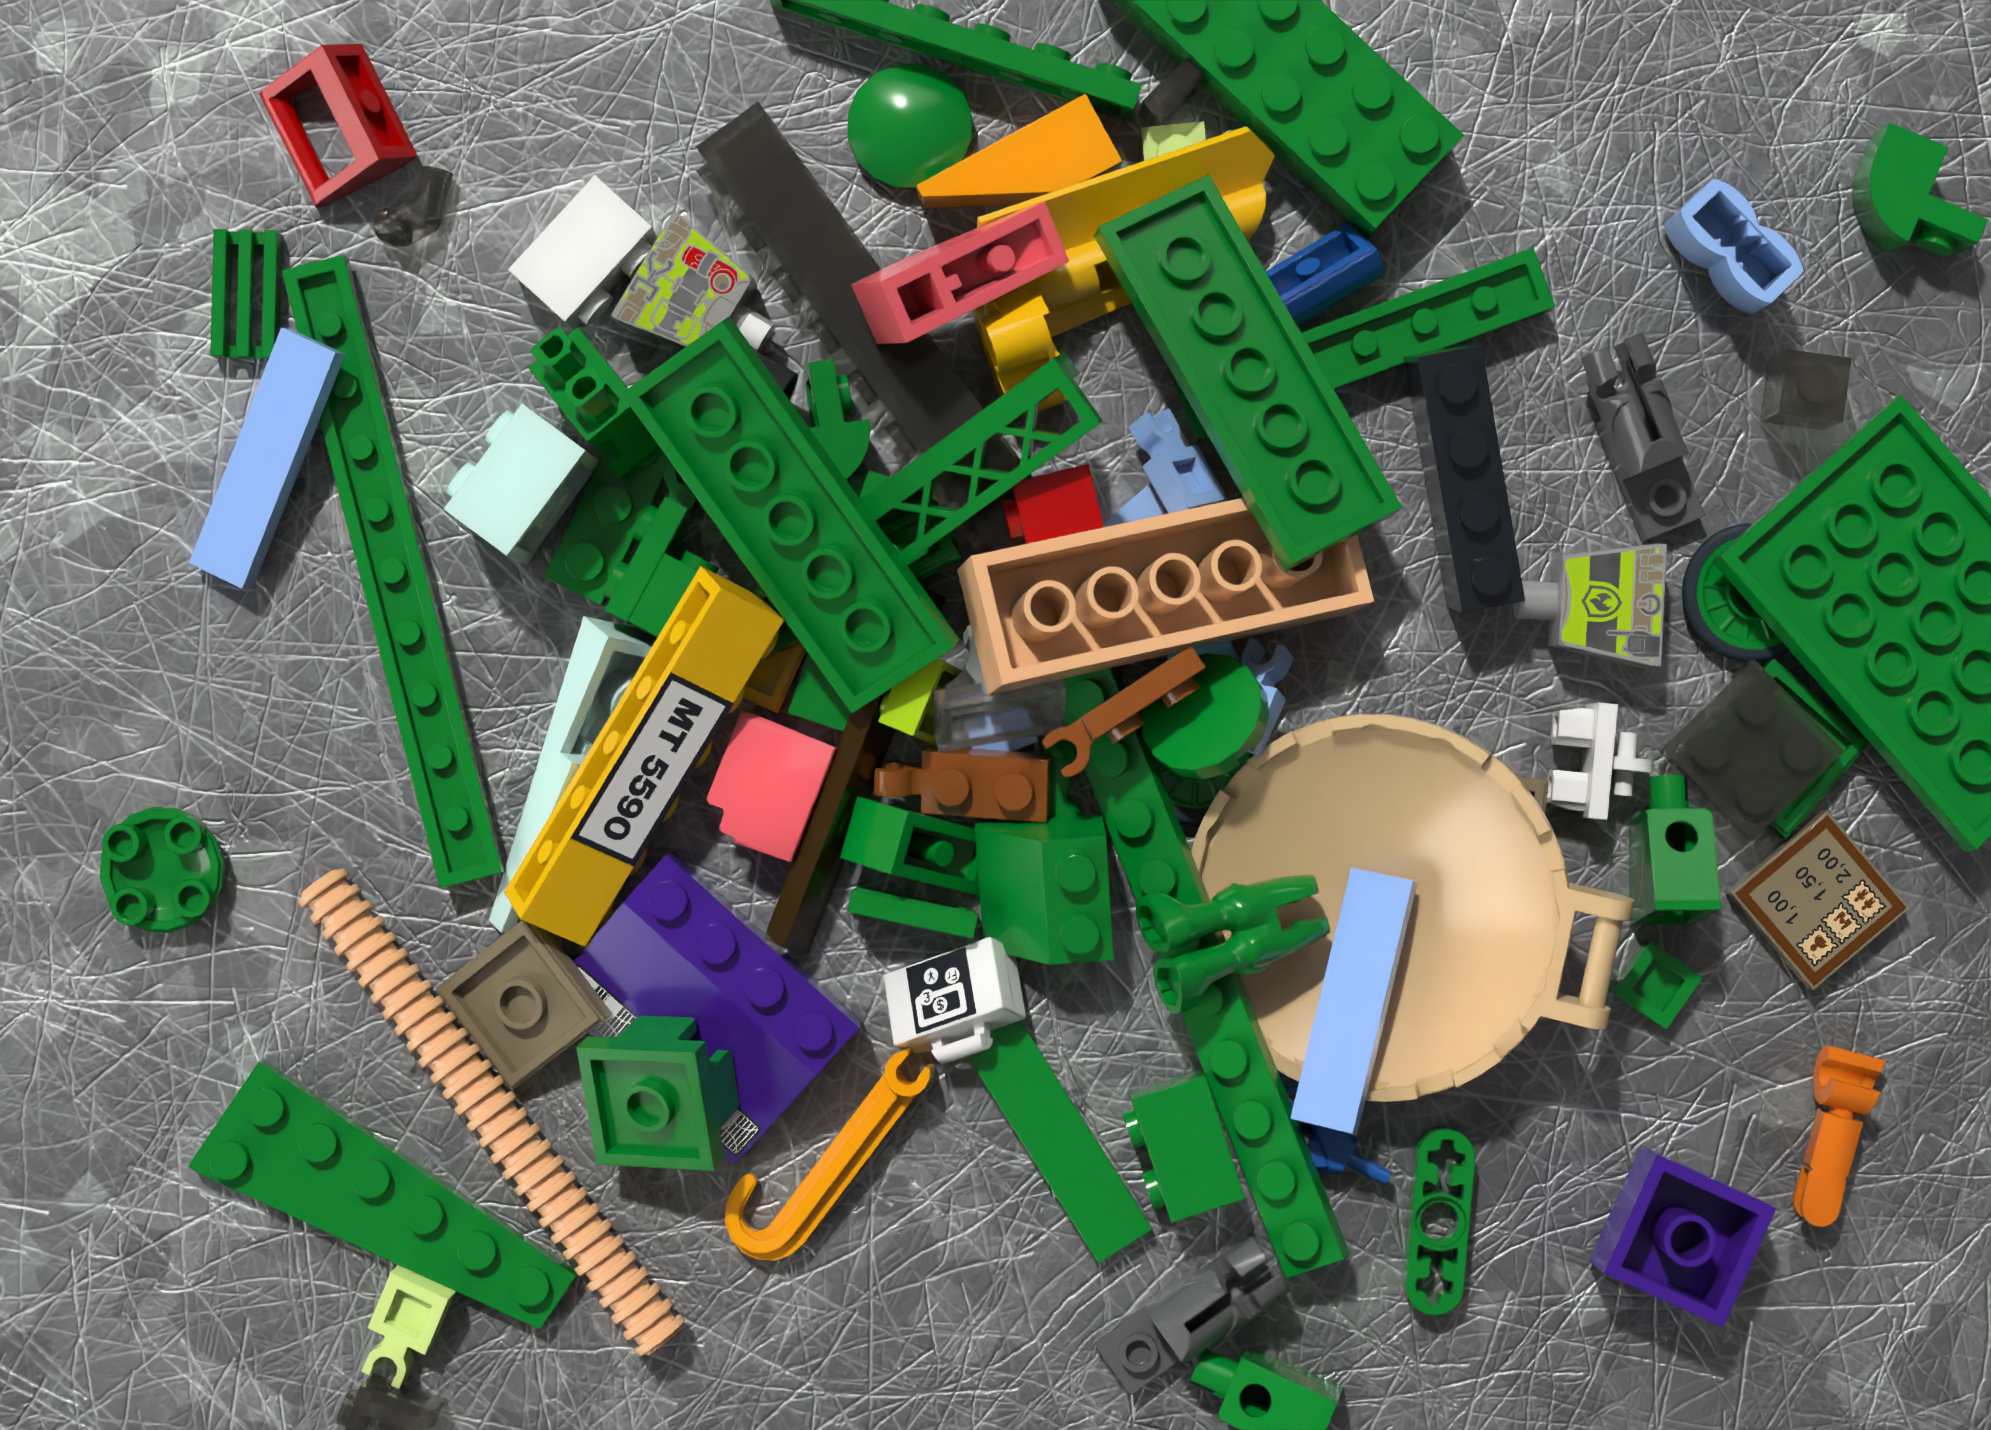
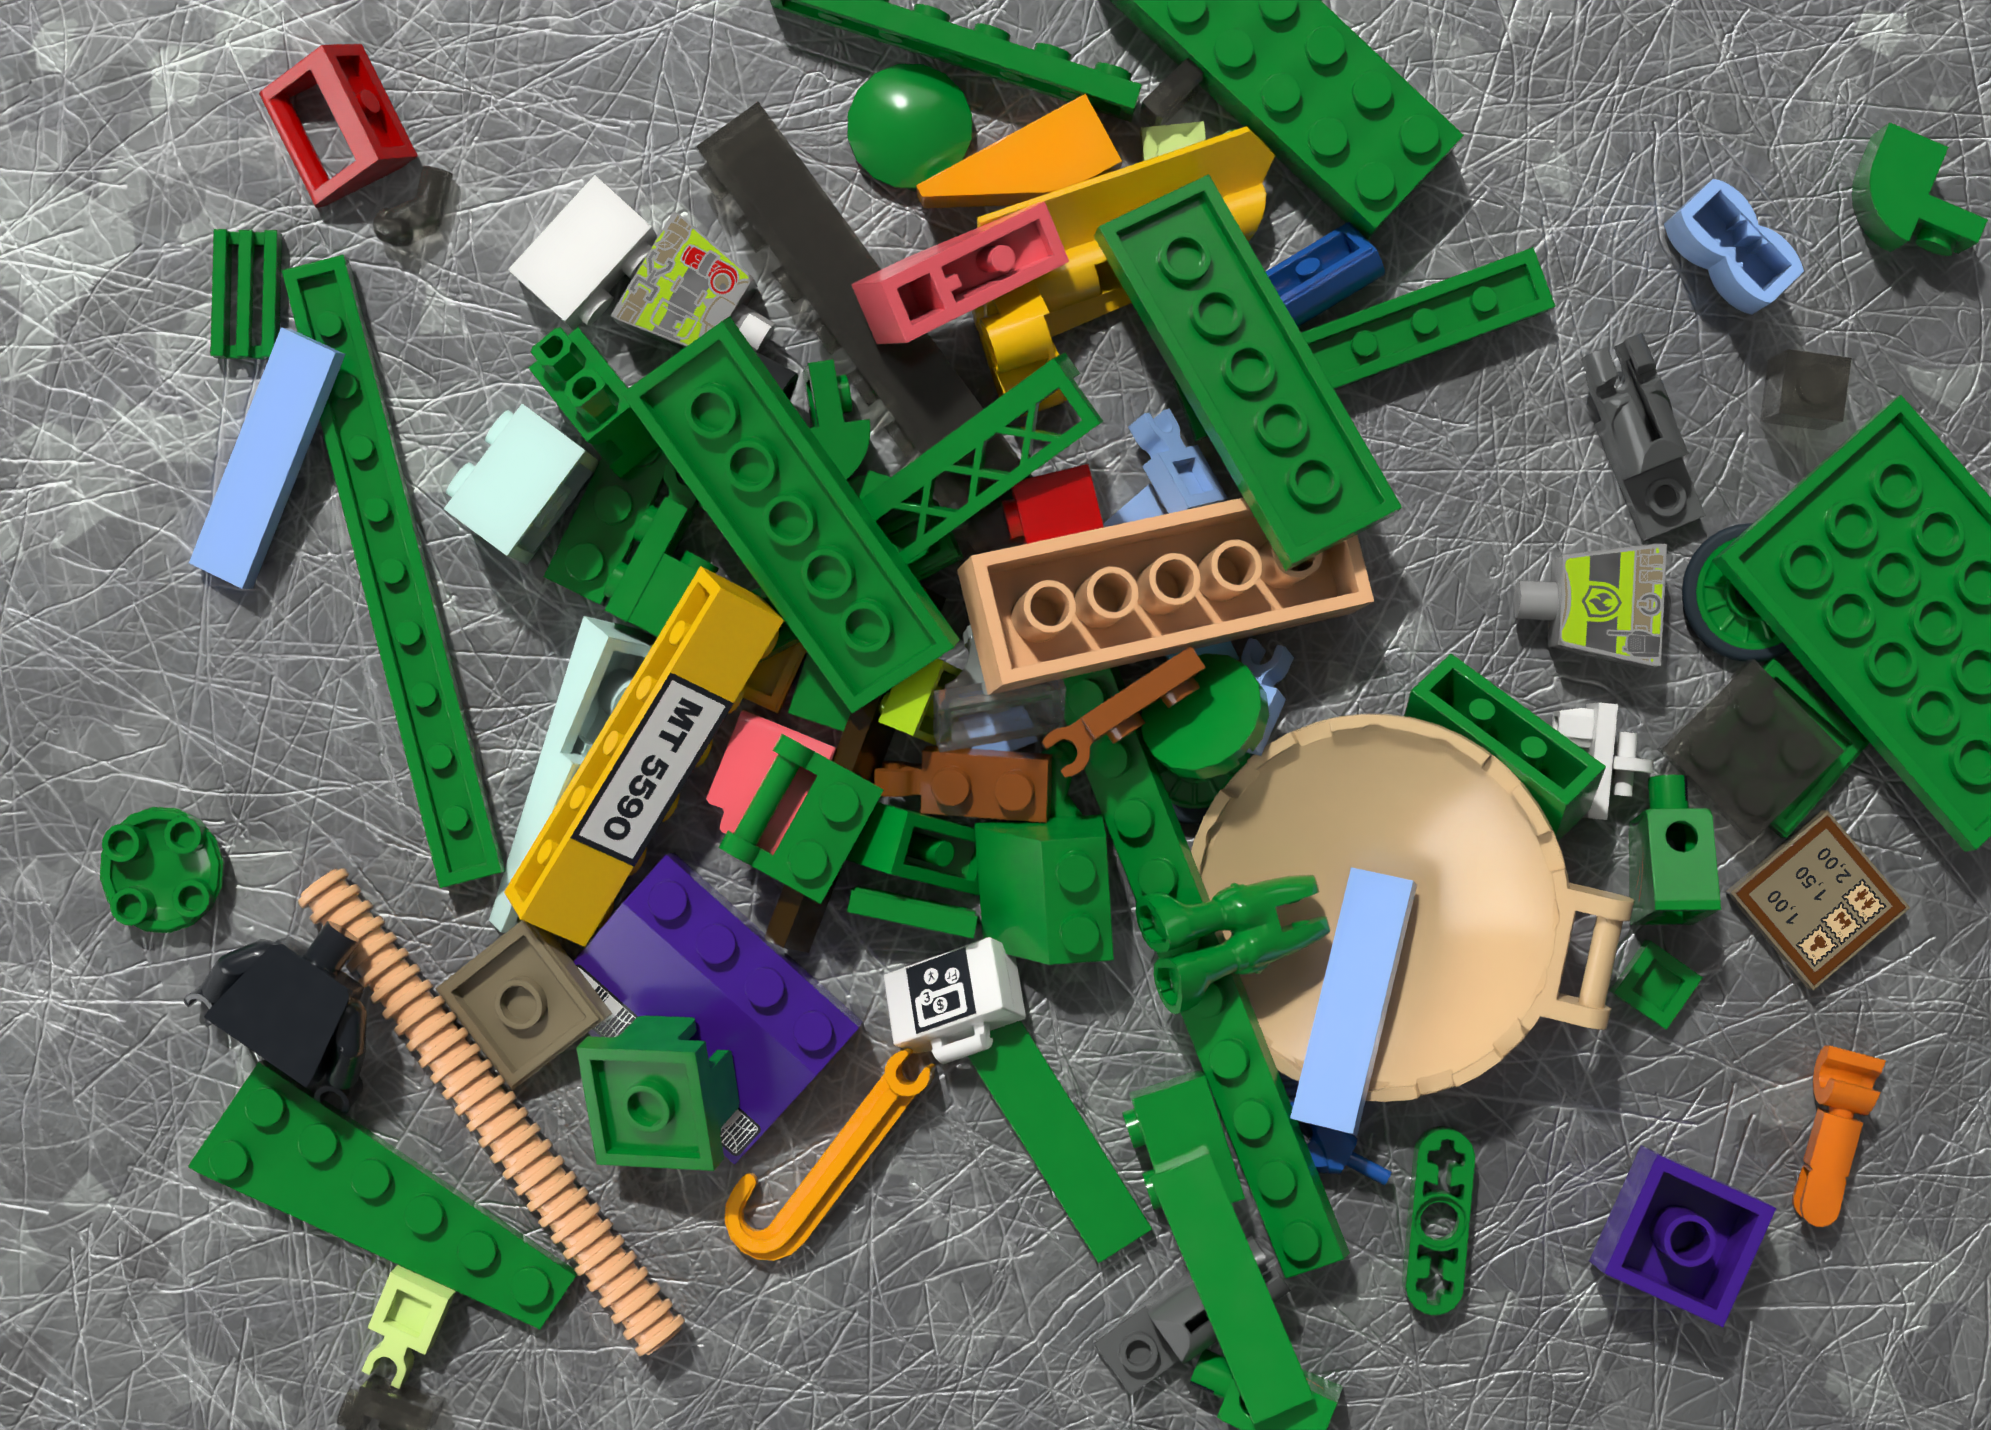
black brick [1403,345,1525,613] -> none
none -> black torso [184,921,367,1114]
none -> green plate [719,733,884,904]
none -> green tile [1149,1152,1315,1424]
none -> green brick [1404,654,1606,841]

